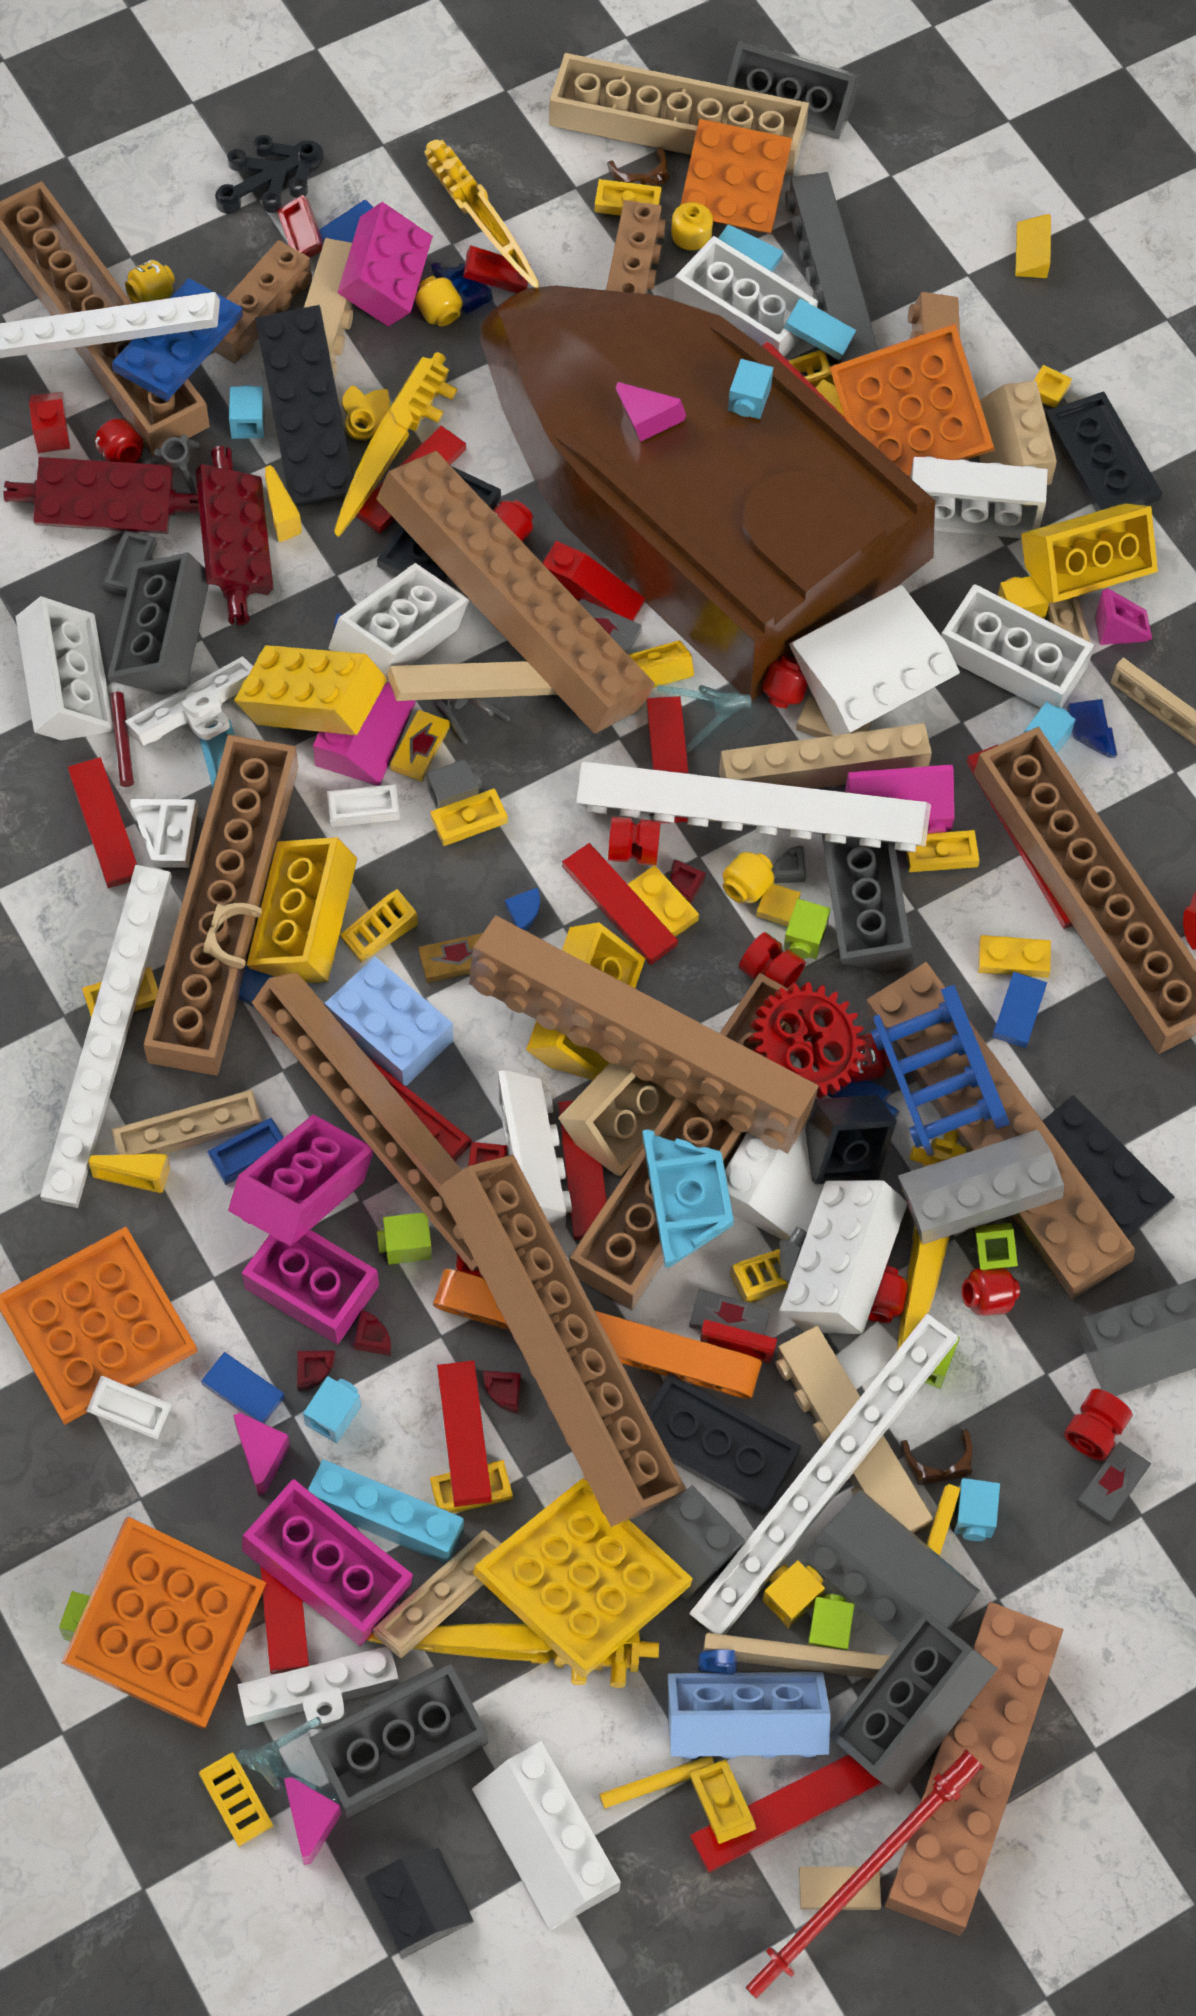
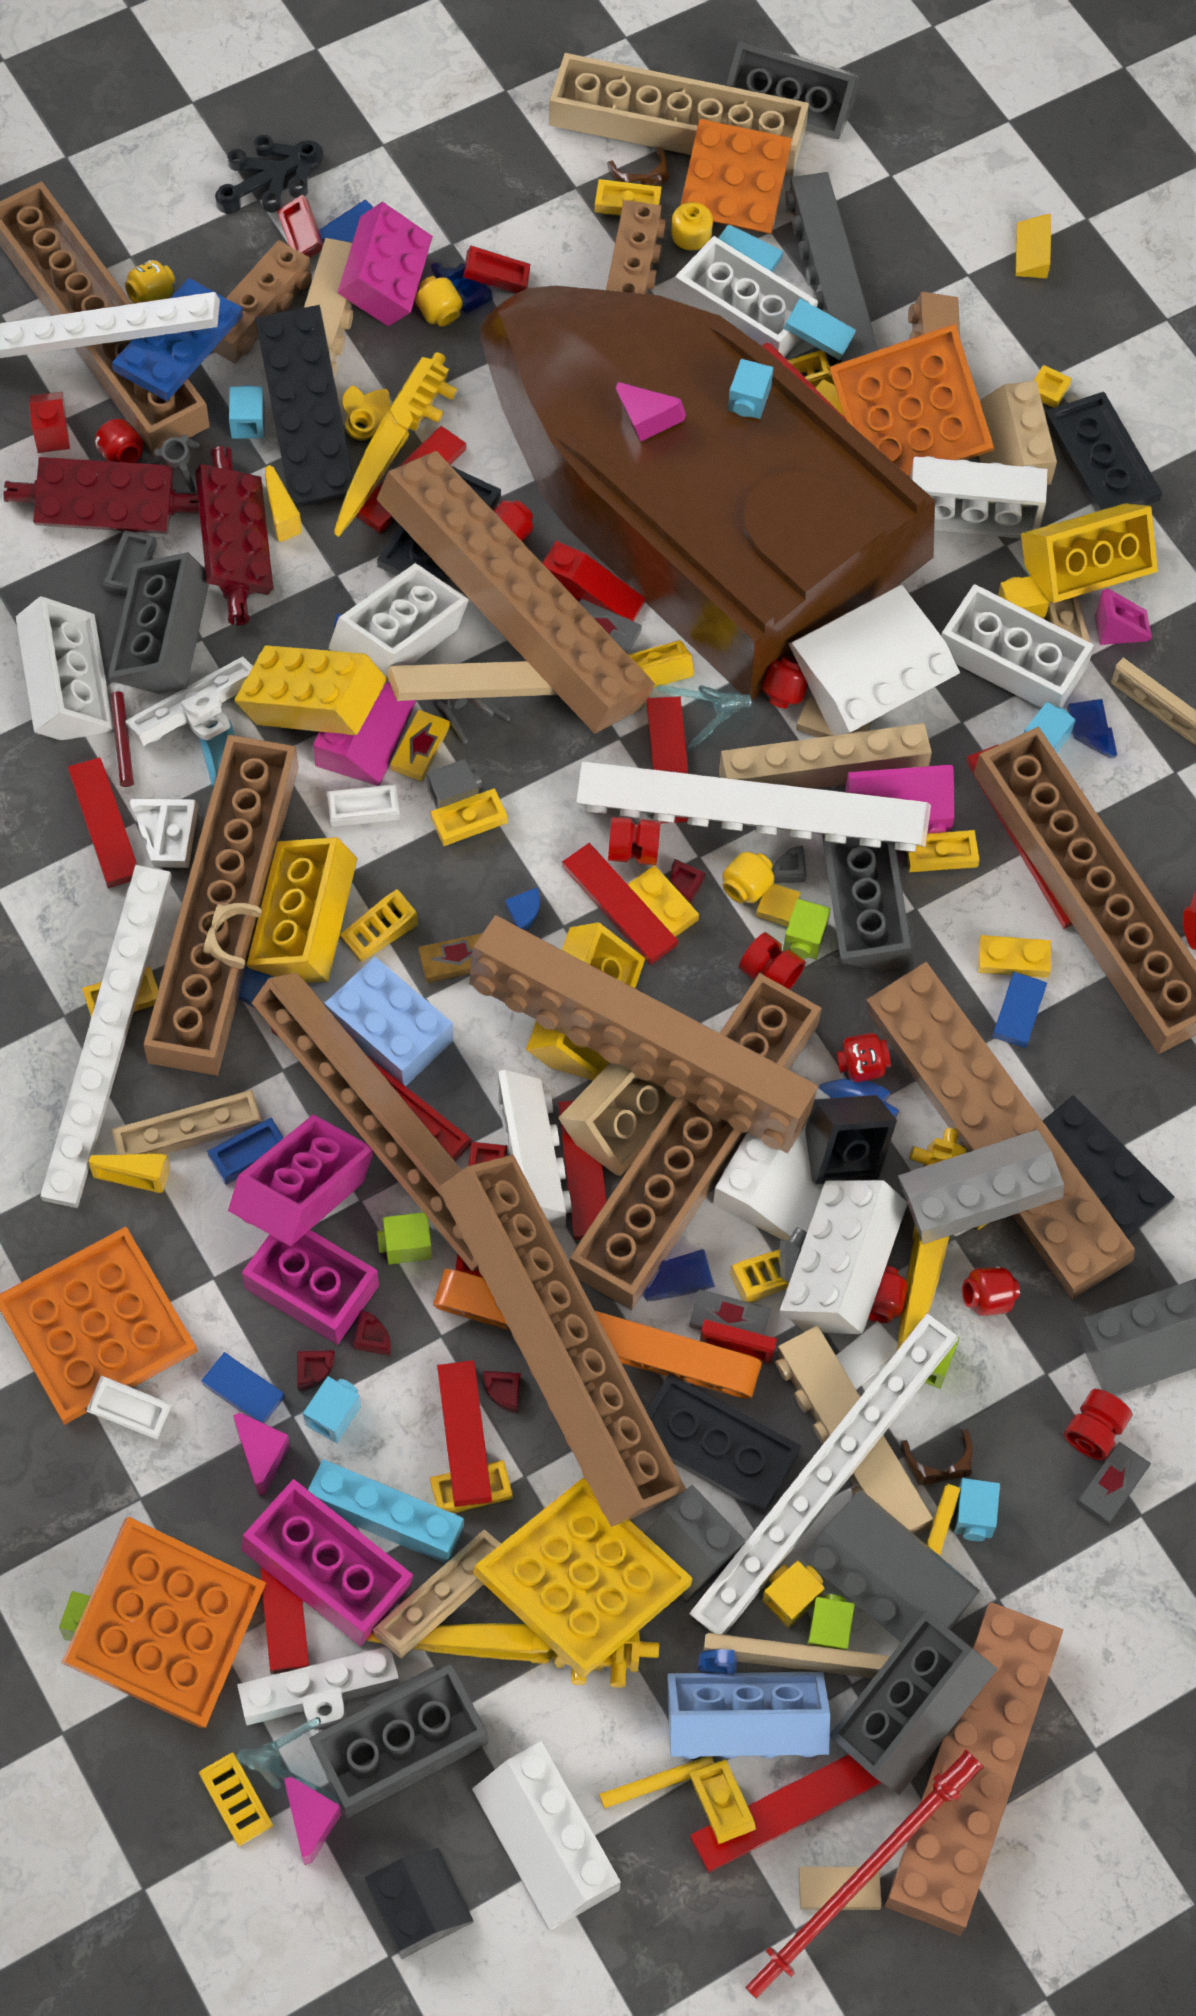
yellow piece [424,139,539,290] -> none
medium azure wing [642,1130,734,1268] -> none
red gear [748,982,866,1099] -> none
blue fence [871,985,1010,1157] -> none
lime brick [975,1223,1018,1270] -> none
none -> clear blue slope [643,1249,716,1302]

